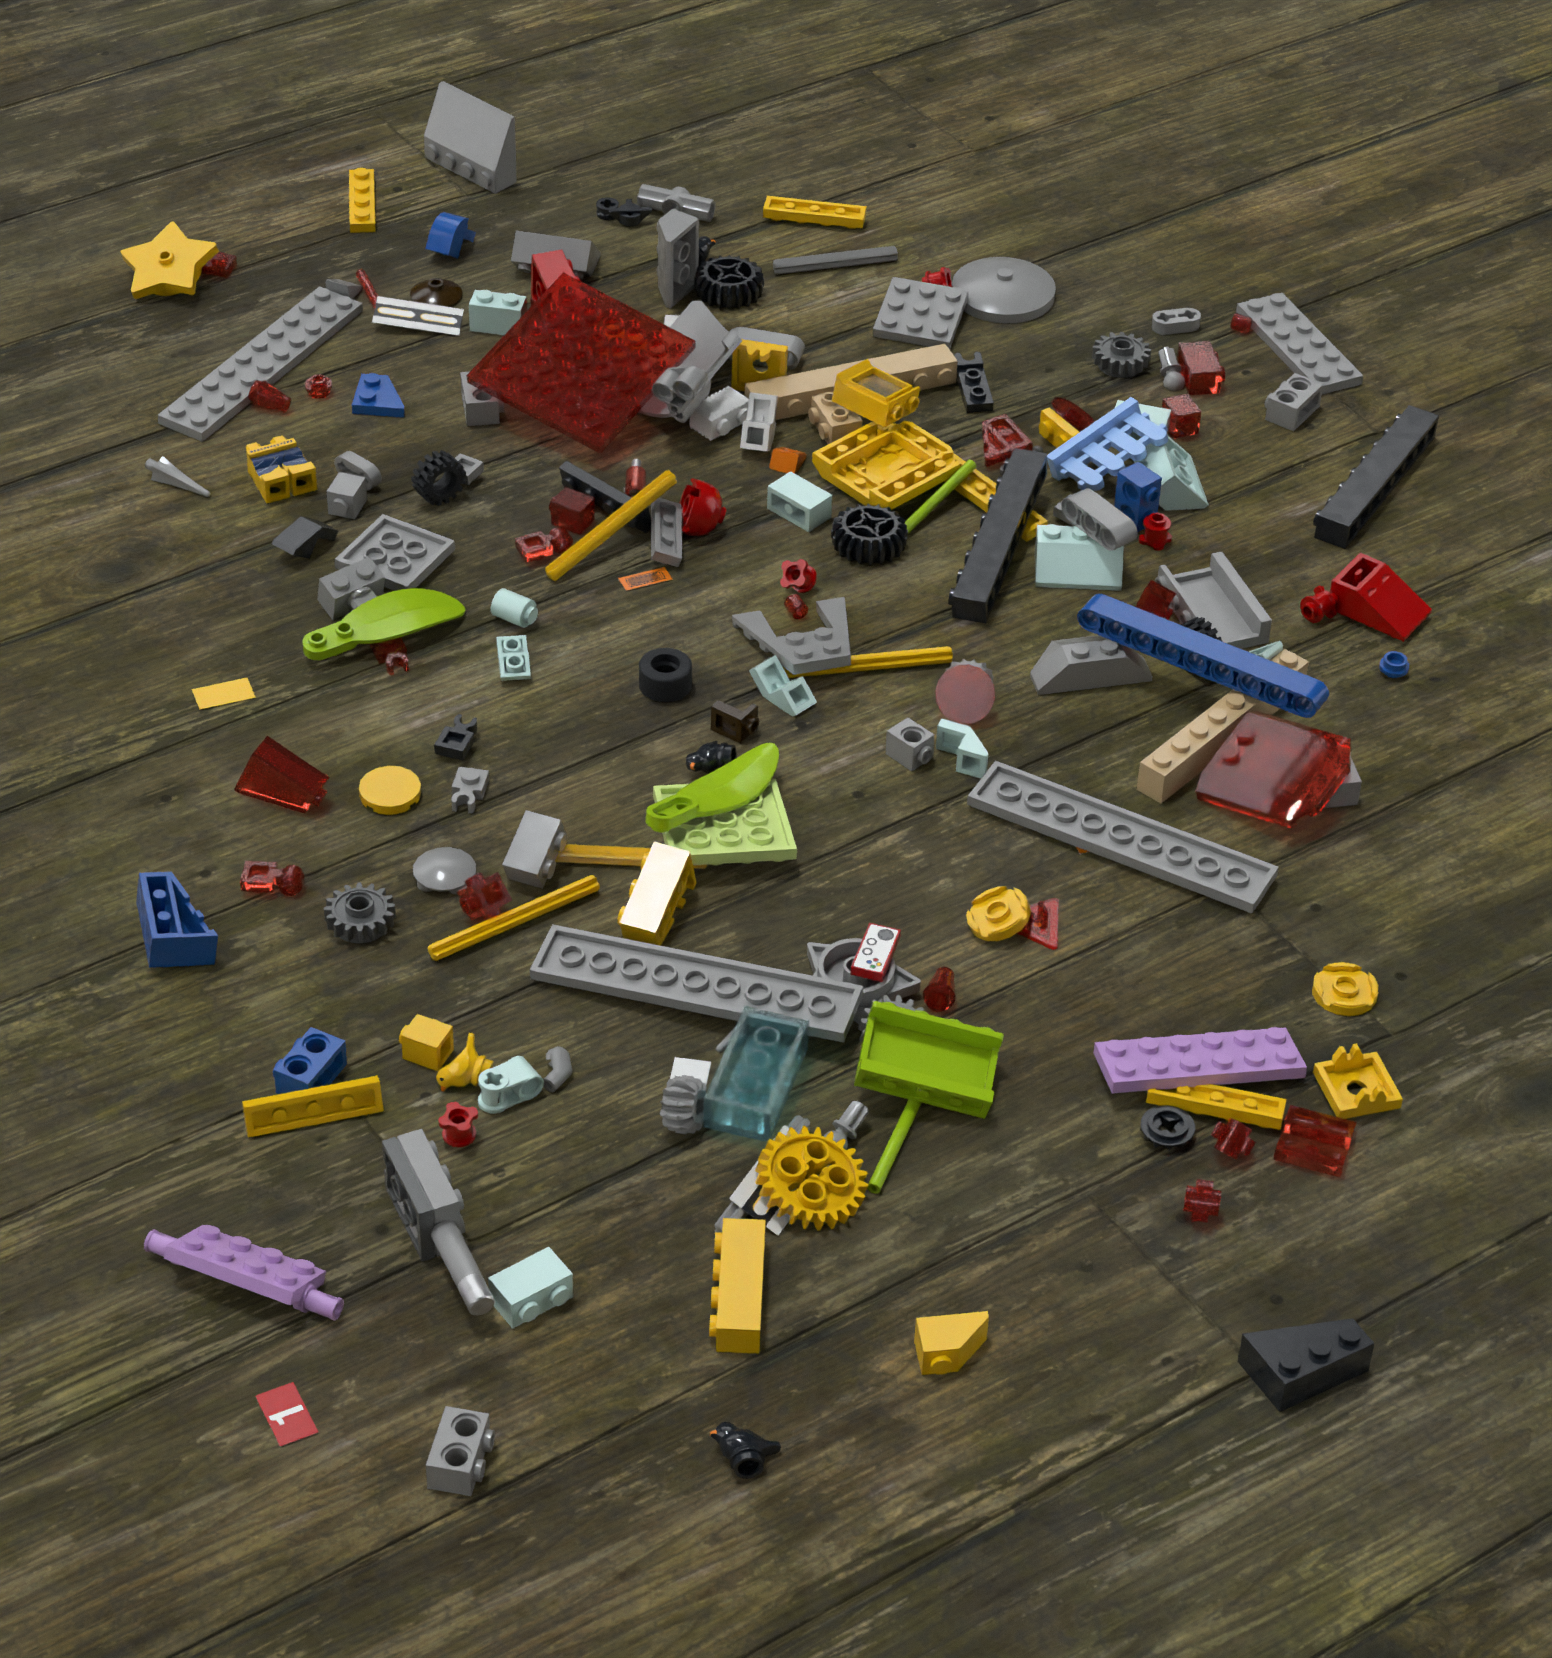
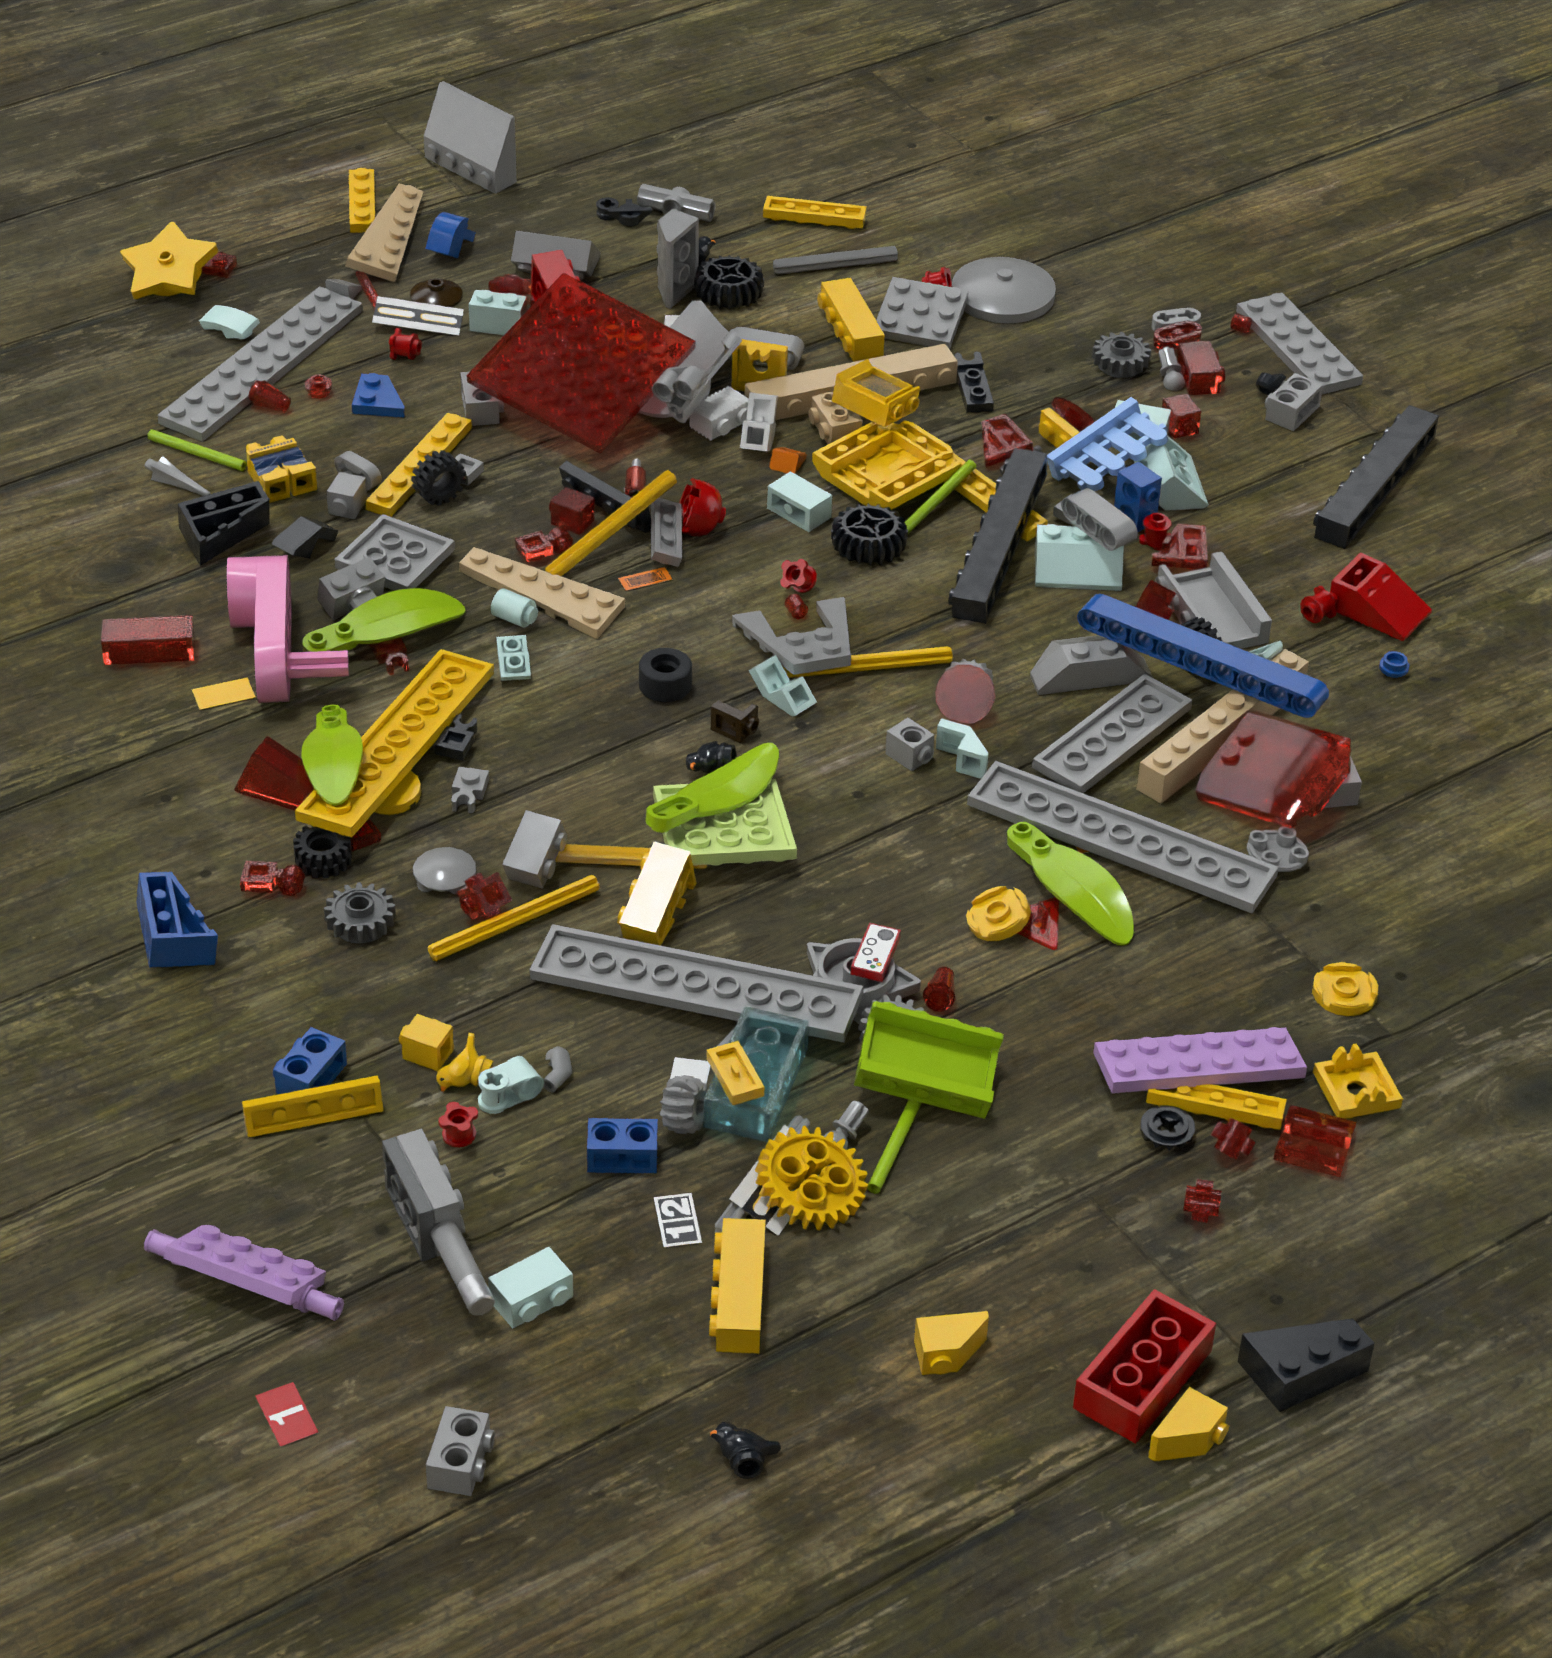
none -> clear red brick [101,615,195,665]
none -> lime piece [148,429,247,471]
none -> black wedge [178,481,270,566]
none -> light aqua slope [199,305,260,340]
none -> bright pink beam [227,555,349,703]
none -> black tyre [293,825,352,878]
none -> yellow plate [295,649,494,838]
none -> lime plant [301,705,363,806]
none -> tan wing [345,183,423,282]
none -> clear red tile [350,819,381,852]
none -> yellow plate [366,413,472,517]
none -> red brick [389,328,422,360]
none -> tan wing [459,547,625,639]
none -> clear red animal [488,274,531,296]
none -> blue brick [587,1118,658,1173]
none -> sticker [654,1193,702,1247]
none -> yellow plate [707,1041,765,1106]
none -> yellow brick [817,278,885,362]
none -> lime plant [1007,822,1134,946]
none -> light grey plate [1032,674,1192,793]
none -> red brick [1073,1289,1216,1444]
none -> yellow slope [1148,1387,1229,1461]
none -> clear red wing [1151,524,1208,569]
none -> clear red plate [1153,320,1202,350]
none -> light grey dish [1246,826,1309,872]
none -> black piece [1256,372,1286,395]

